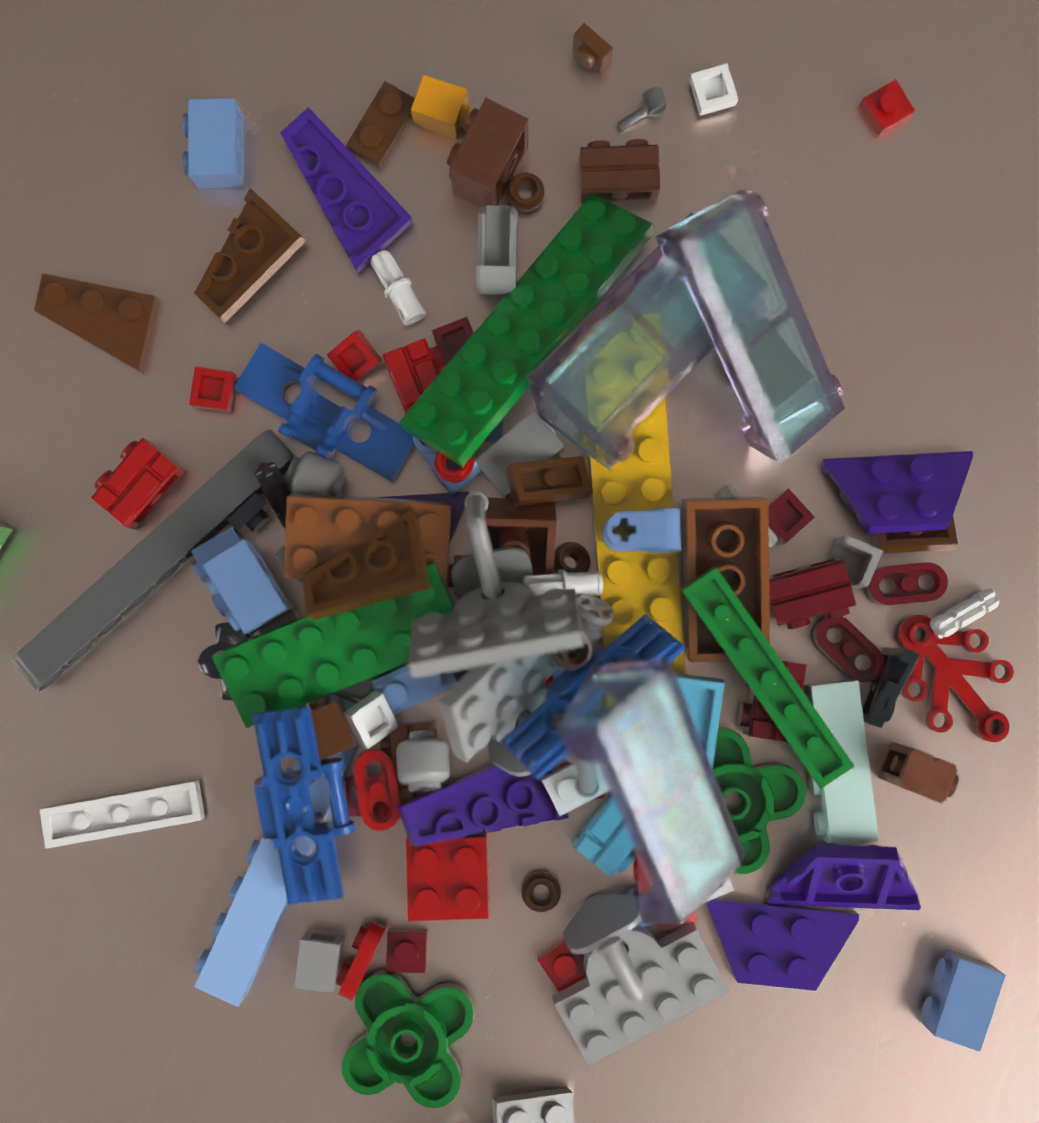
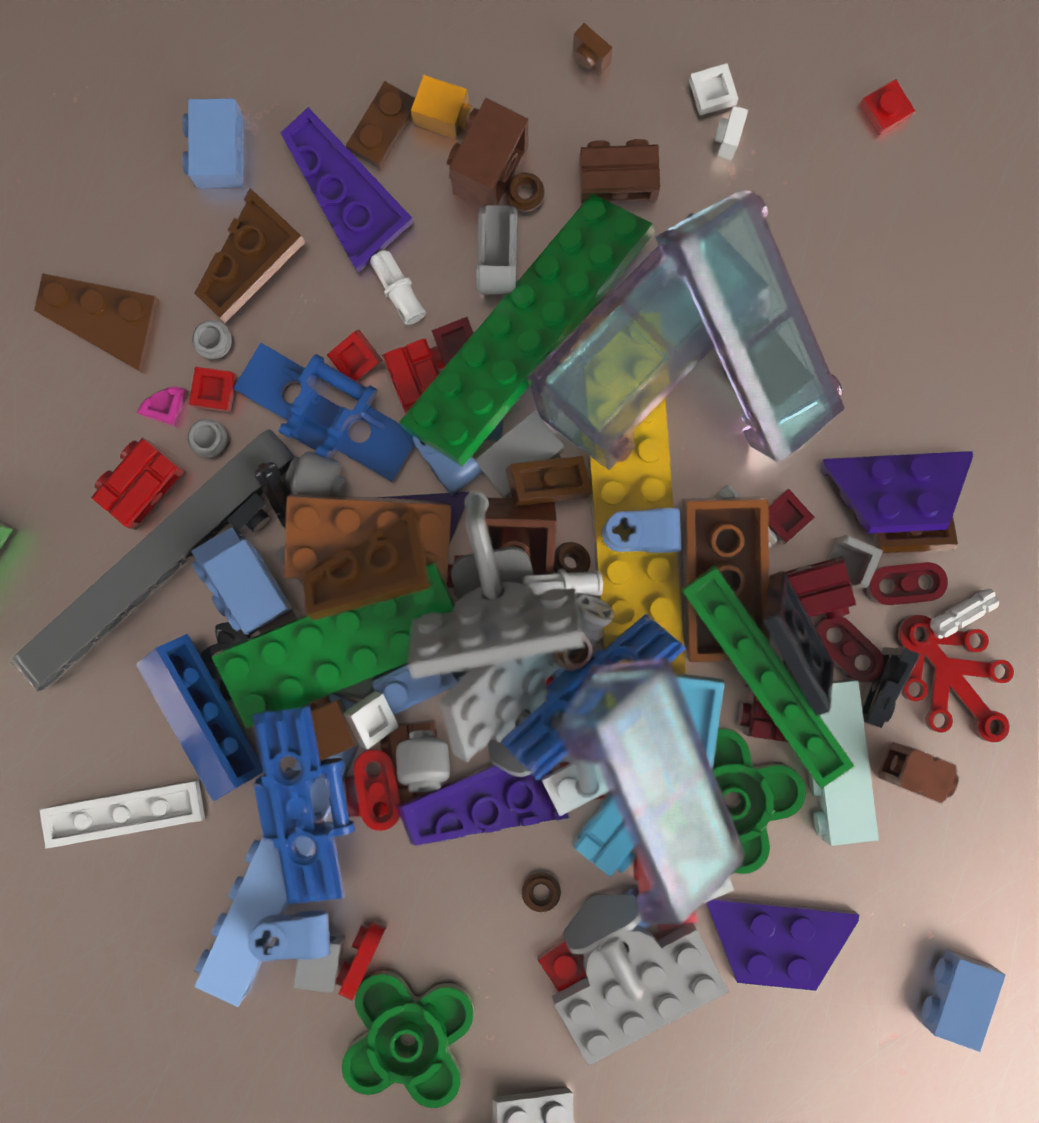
dark red plate [386,928,428,973] -> none
red brick [406,833,490,921] -> none
red plate [434,451,474,483] -> none
dark grey hand [617,86,666,131] -> none
dark purple wing [766,843,921,910] -> none
none -> blue brick [136,634,263,802]
none -> dark pink tile [137,387,189,427]
none -> light grey plate [188,419,228,458]
none -> light grey plate [192,320,232,359]
none -> medium blue piece [248,910,330,961]
none -> white plate [714,106,748,160]
none -> black tile [763,571,834,716]

